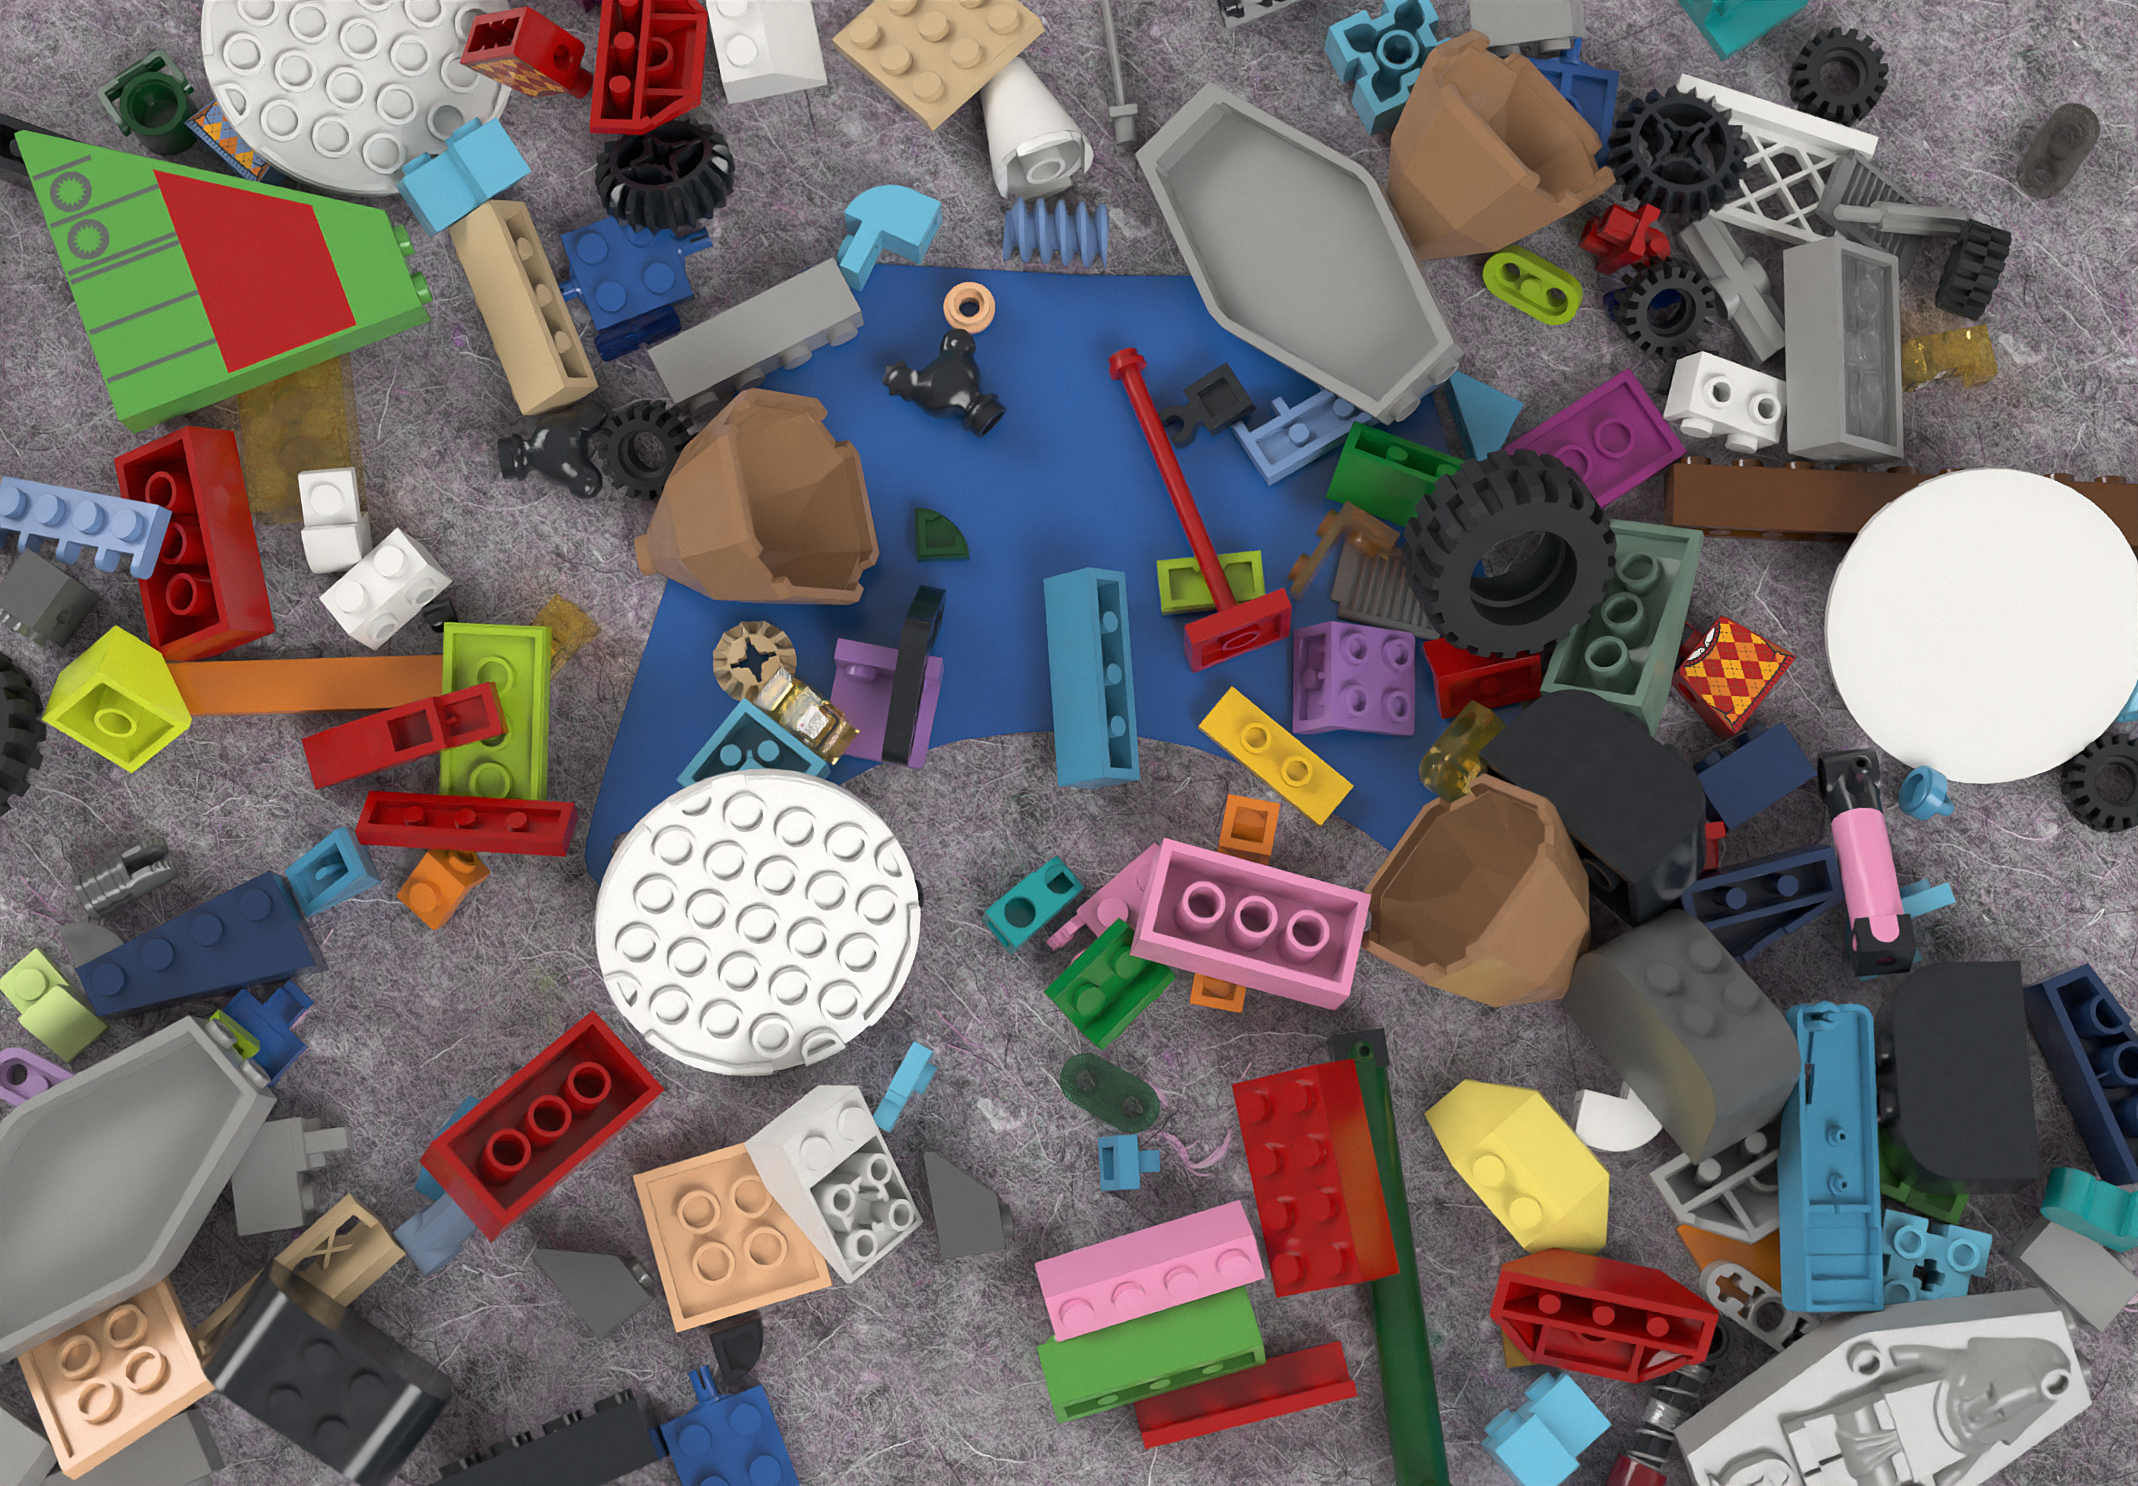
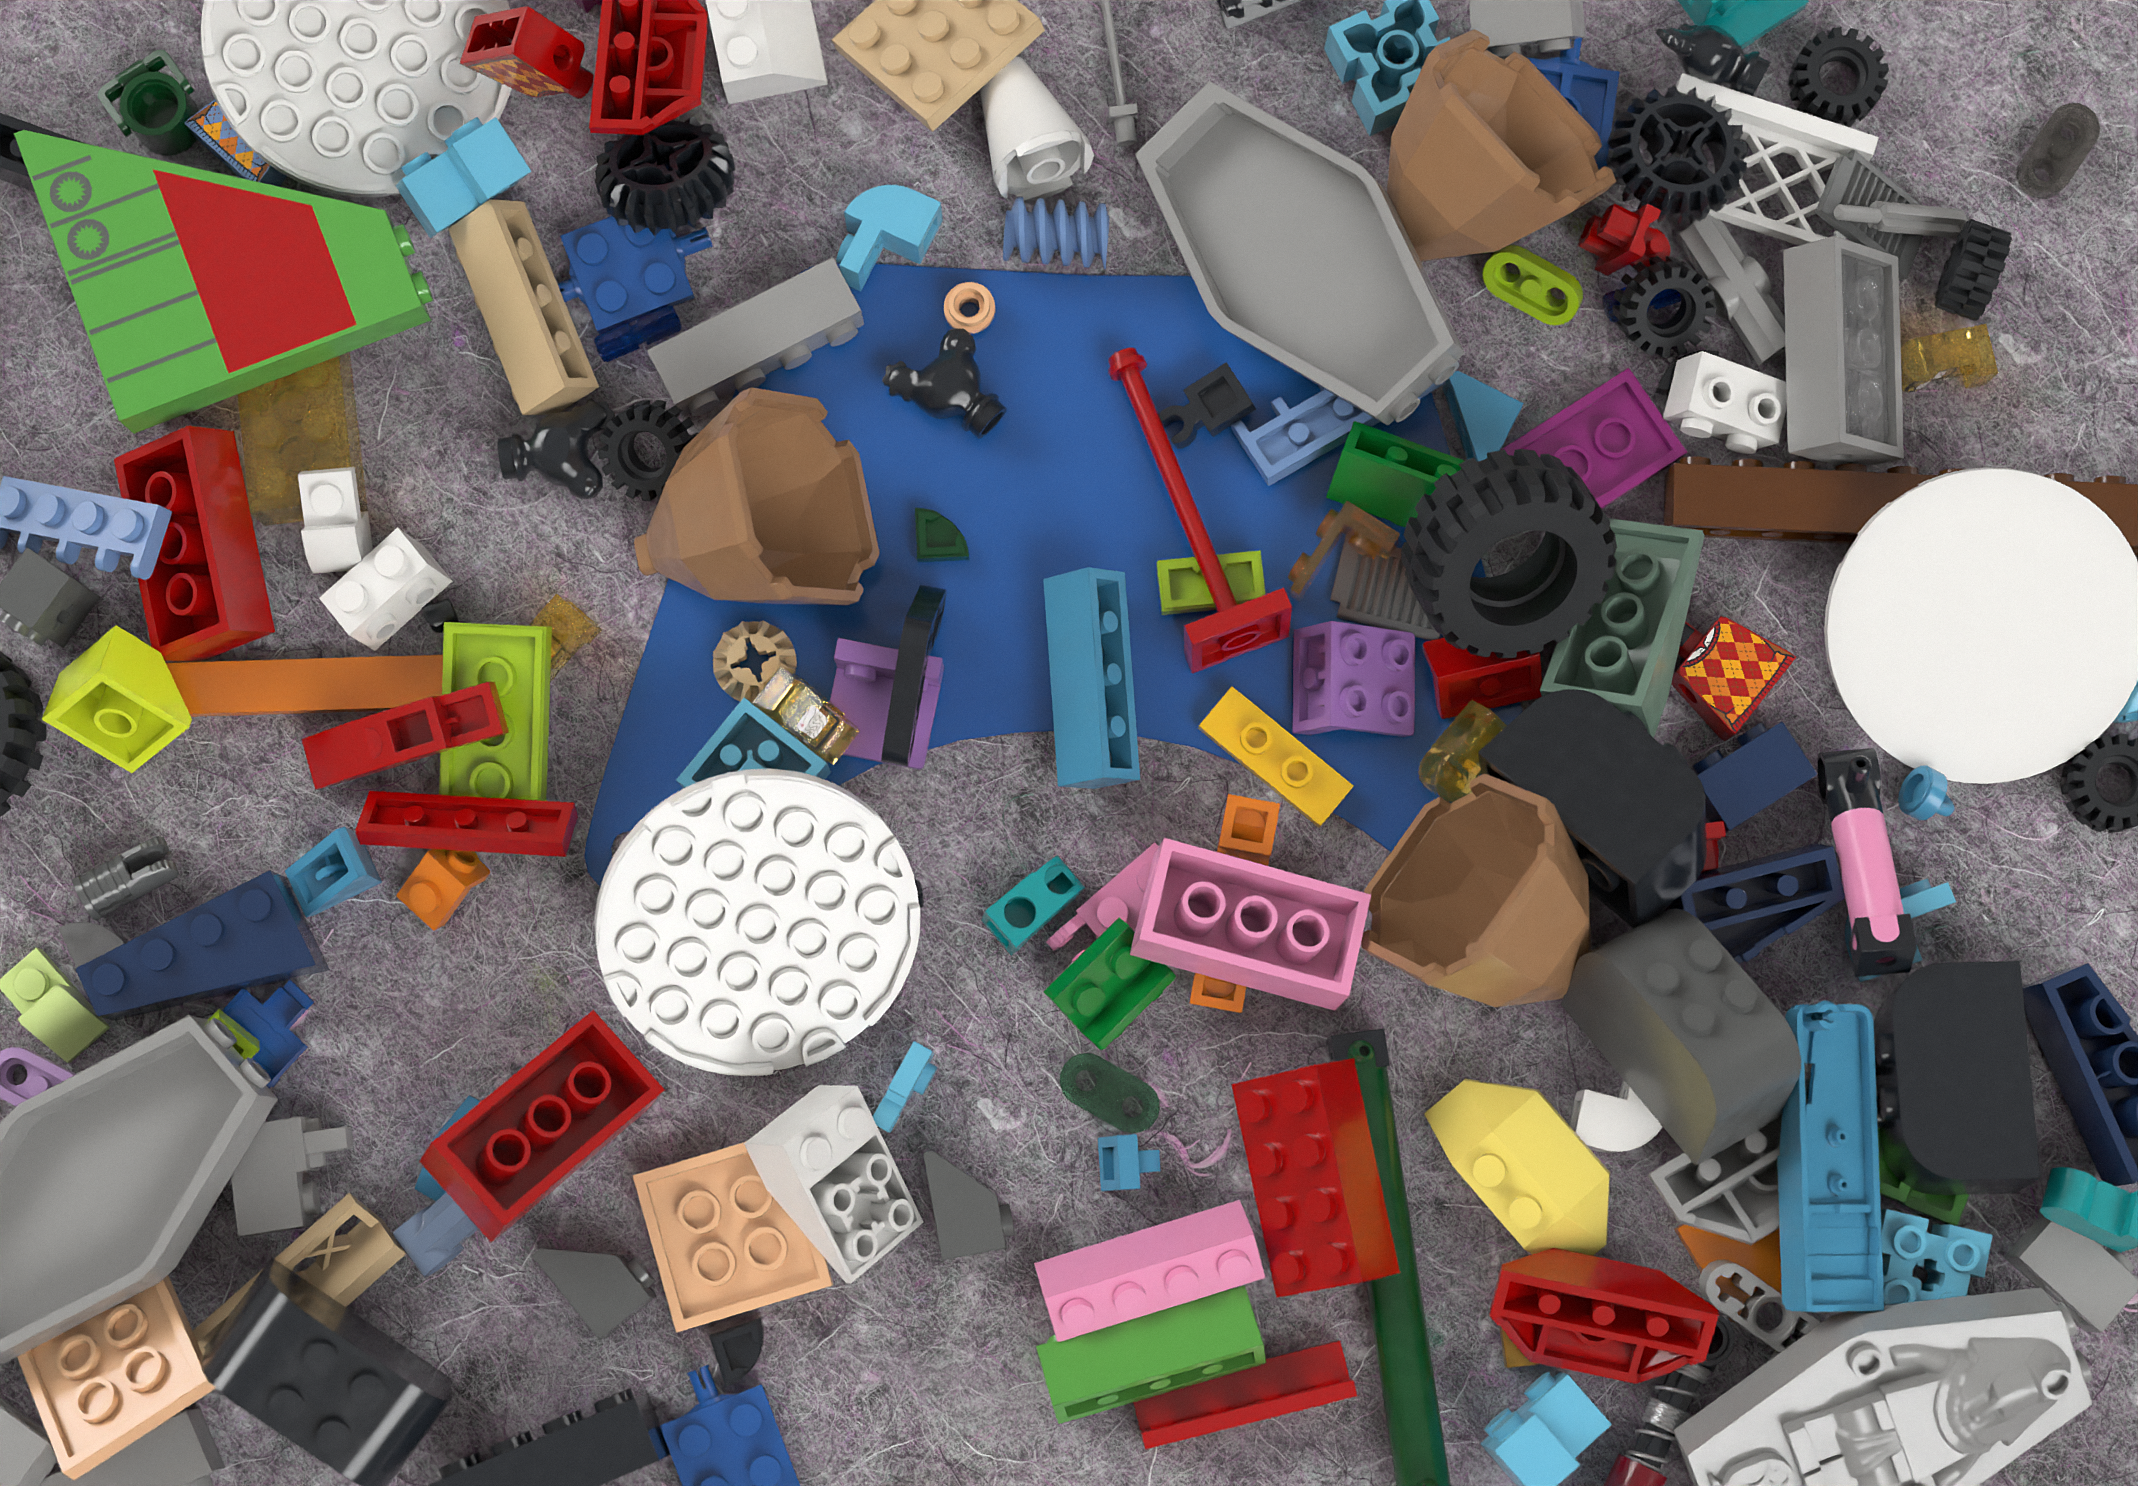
none -> black animal [1656,23,1770,96]

